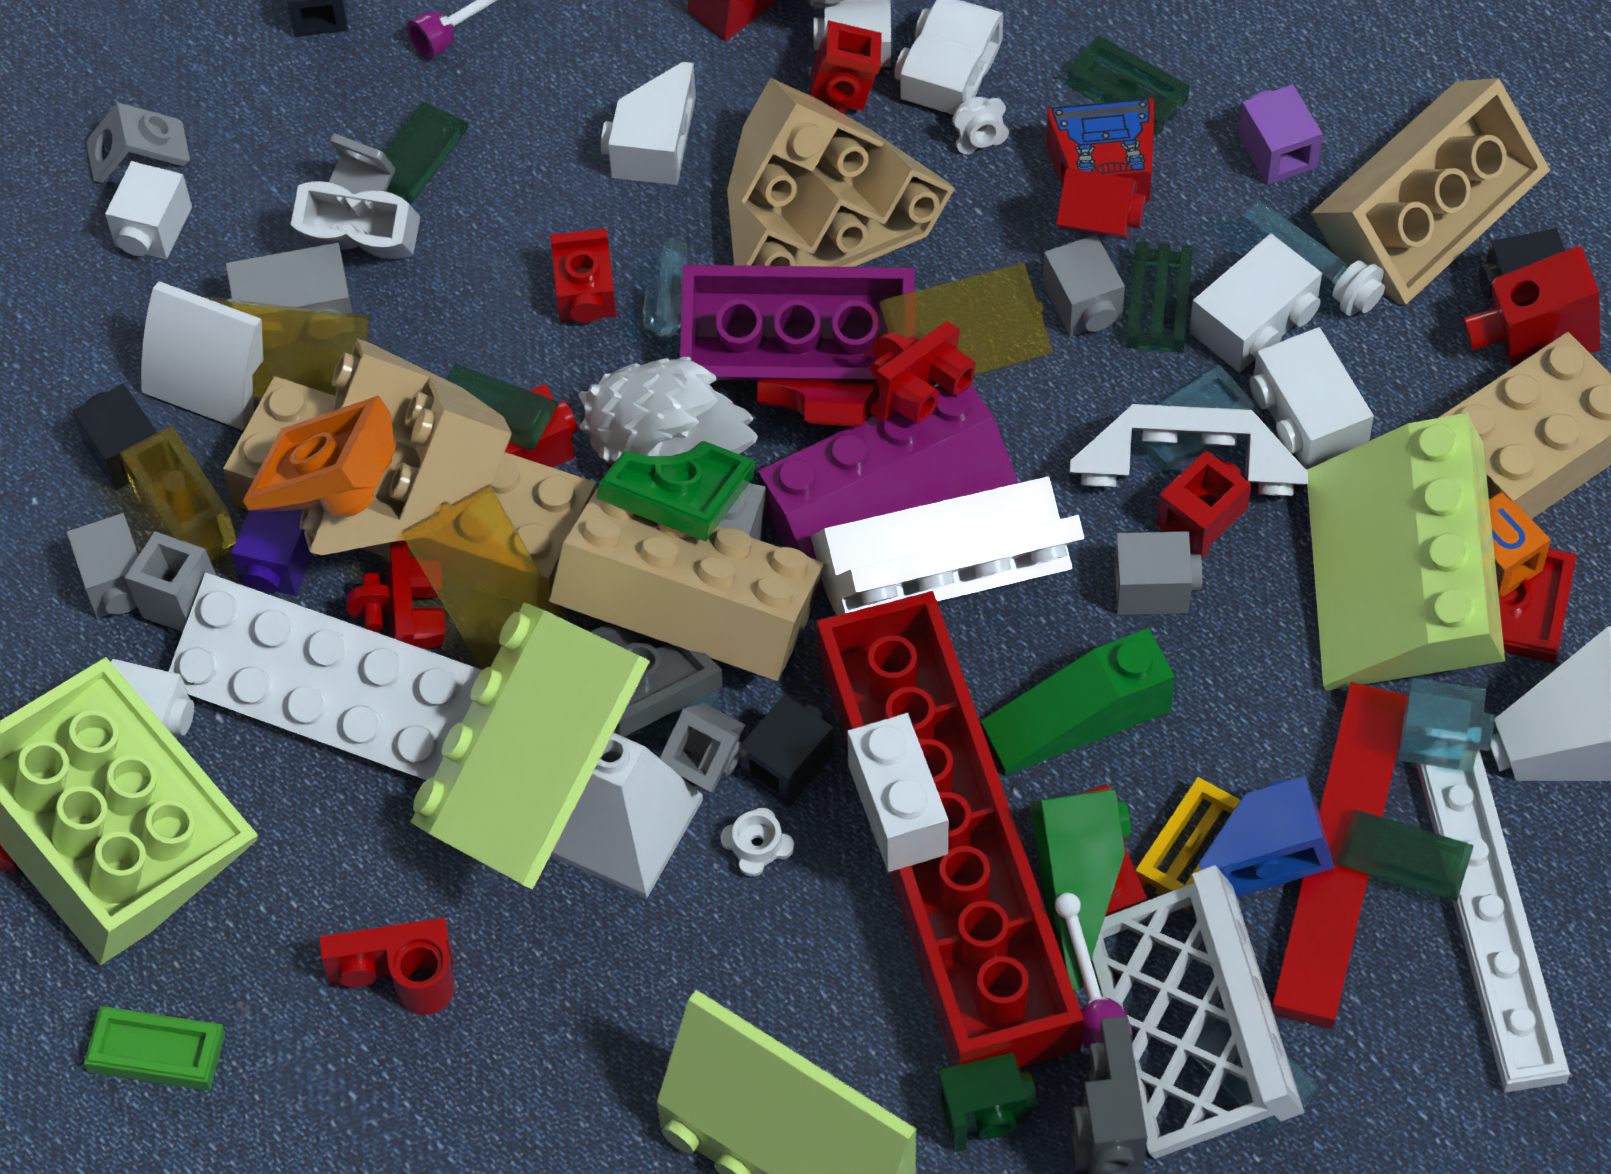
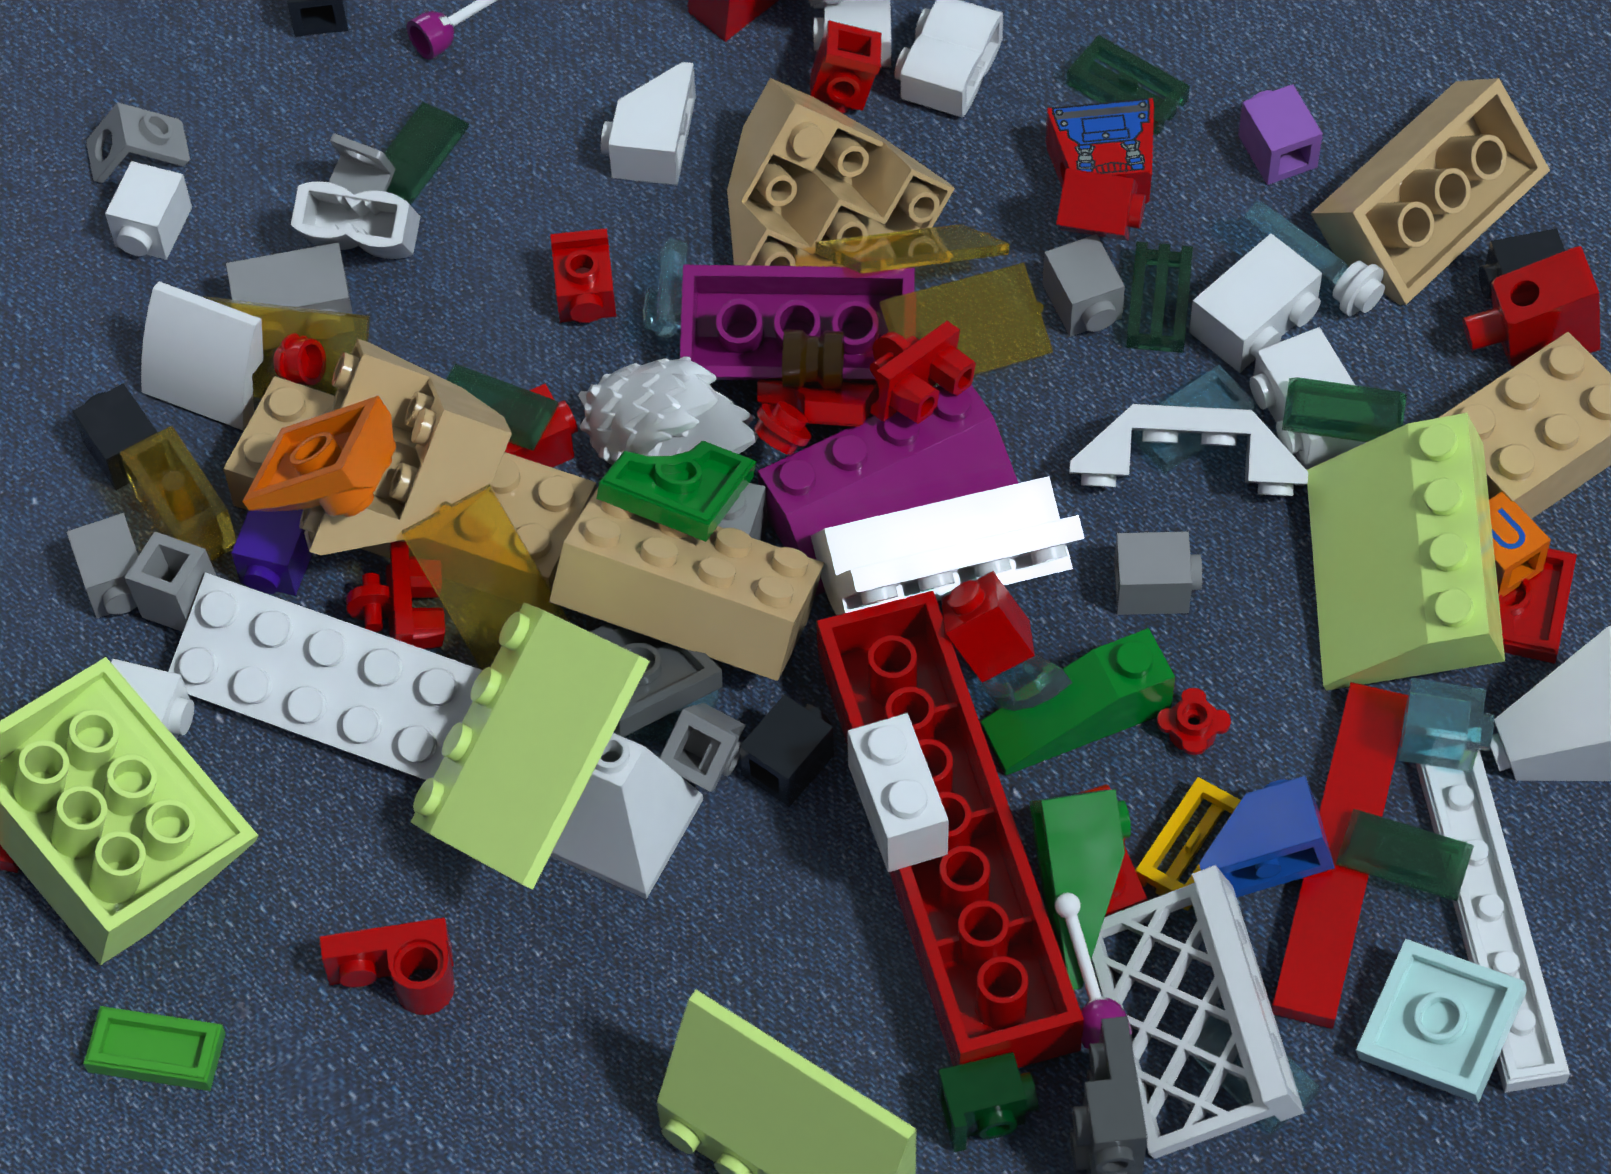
white plate [721,808,794,876] -> none
white plate [952,97,1009,154] -> none
red brick [1156,450,1251,559] -> none
none -> red plate [273,333,326,386]
none -> red plate [754,401,811,455]
none -> dark brown wheel [782,329,844,390]
none -> clear yellow piece [815,224,1009,274]
none -> red brick [941,571,1035,683]
none -> clear light blue tile [978,654,1072,711]
none -> red plate [1157,688,1231,755]
none -> clear green tile [1282,377,1407,442]
none -> light aqua plate [1356,939,1527,1103]

